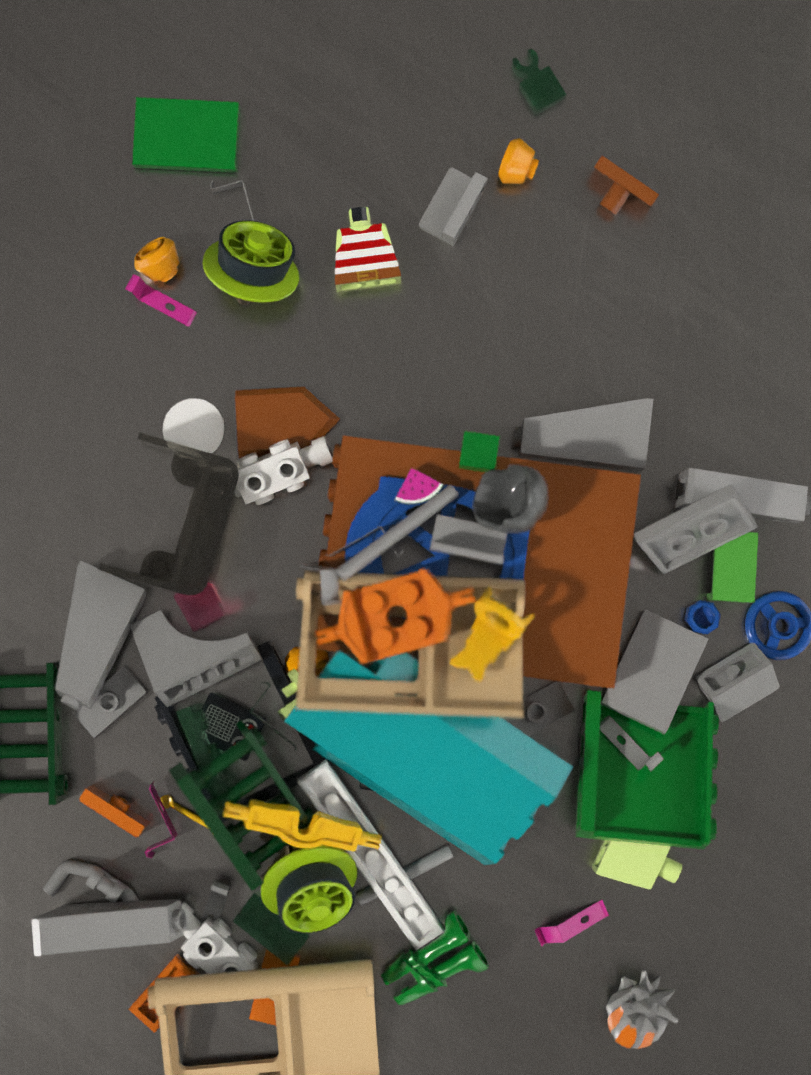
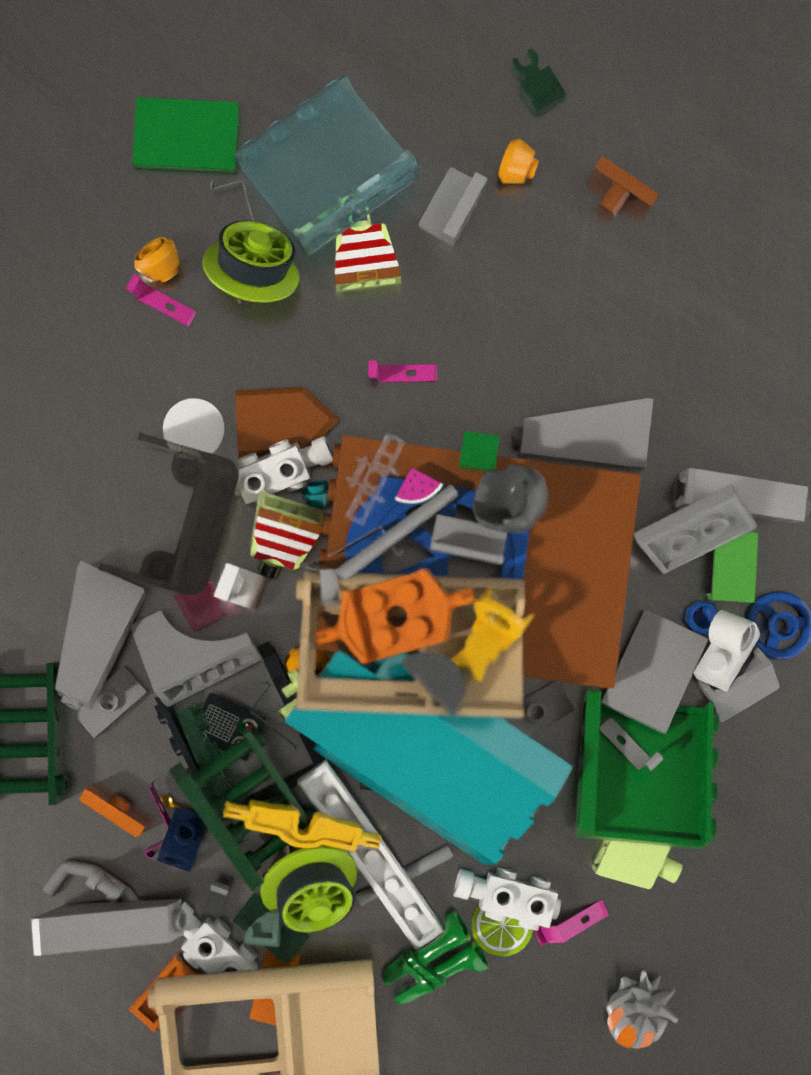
none -> dark blue bracket [157,807,206,872]
none -> white plate [214,563,267,610]
none -> clear light blue panel [233,74,421,257]
none -> sand green tile [243,910,282,947]
none -> torso [250,491,324,579]
none -> teal plate [301,480,333,508]
none -> clear piece [345,432,406,527]
none -> dark pink piece [368,360,437,382]
none -> dark grey tile [402,651,465,718]
none -> white brick [453,867,561,931]
none -> lime sticker [471,893,533,957]
none -> white plate [693,610,761,692]

